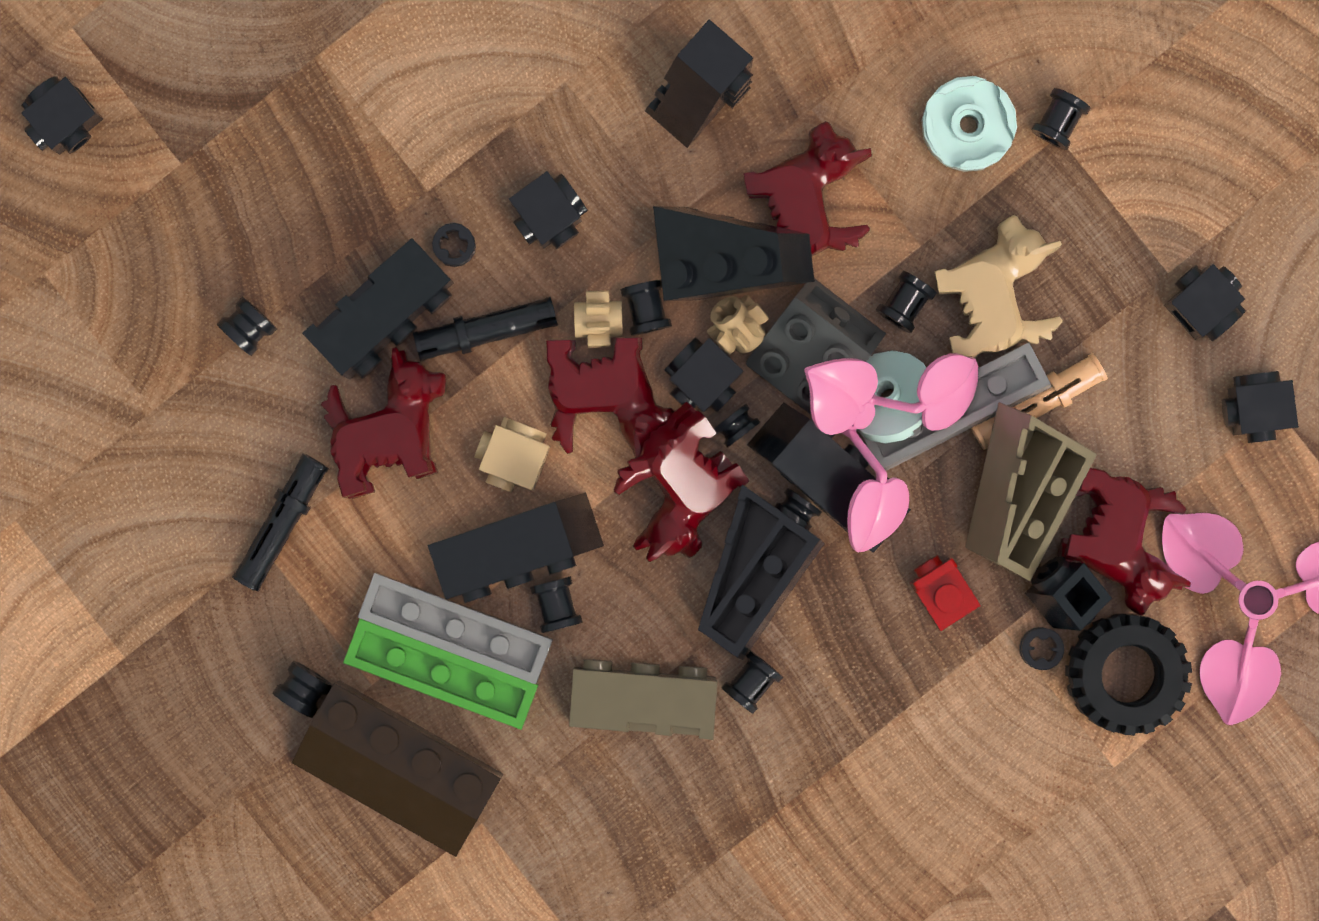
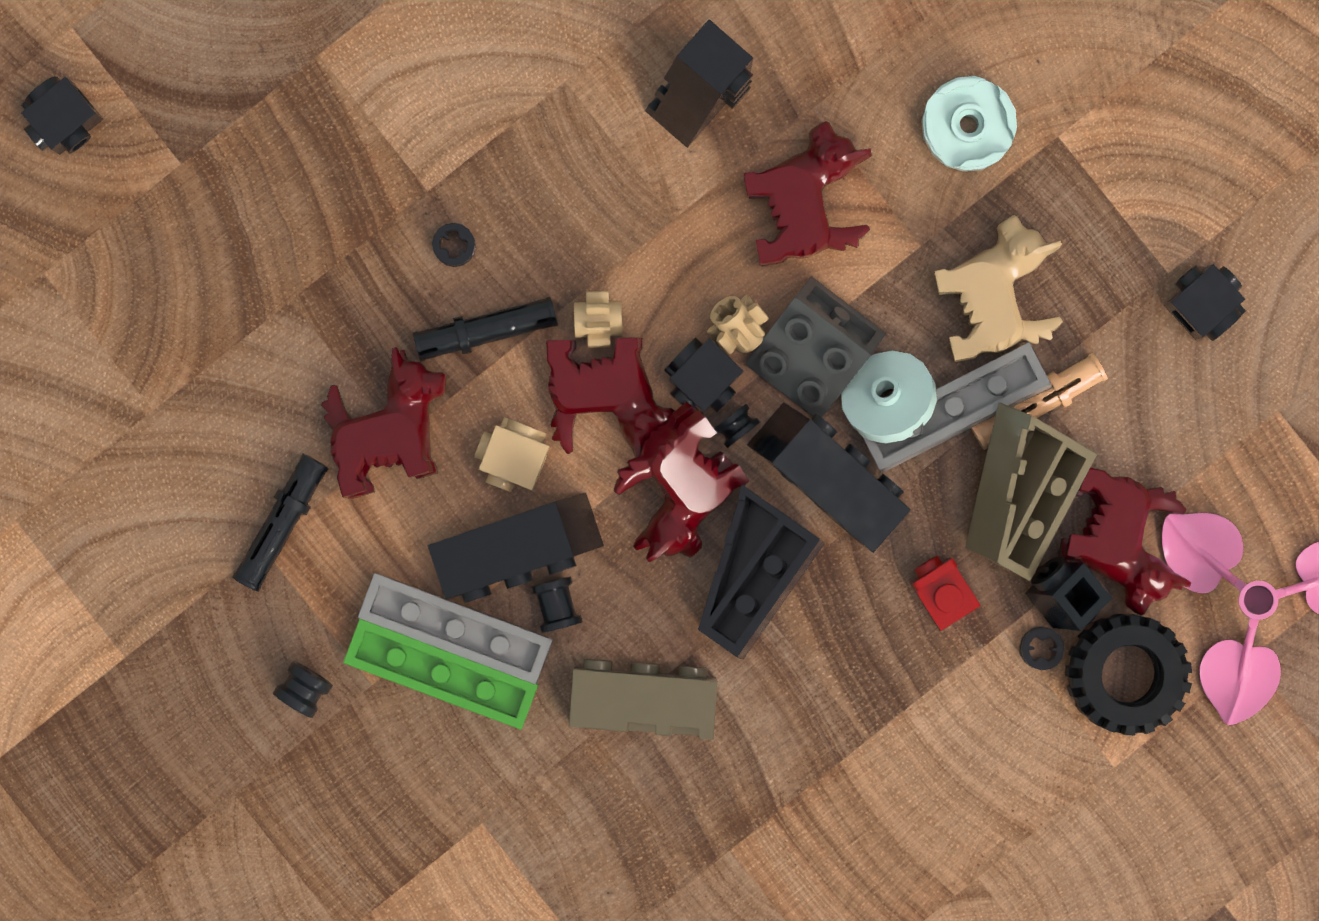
black wheel [217,296,277,356] -> none
dark brown slope [292,680,503,857] -> none
black wedge [302,238,454,380] -> none
black brick [509,171,588,249] -> none
black bush [620,280,672,336] -> none
black wedge [653,206,815,301] -> none
black bush [721,650,784,714] -> none
black bush [774,488,822,531] -> none
bright pink plant [804,353,978,553] -> none
black bush [876,271,937,333] -> none
black bush [1031,88,1091,150] -> none
black brick [1222,371,1299,443] -> none

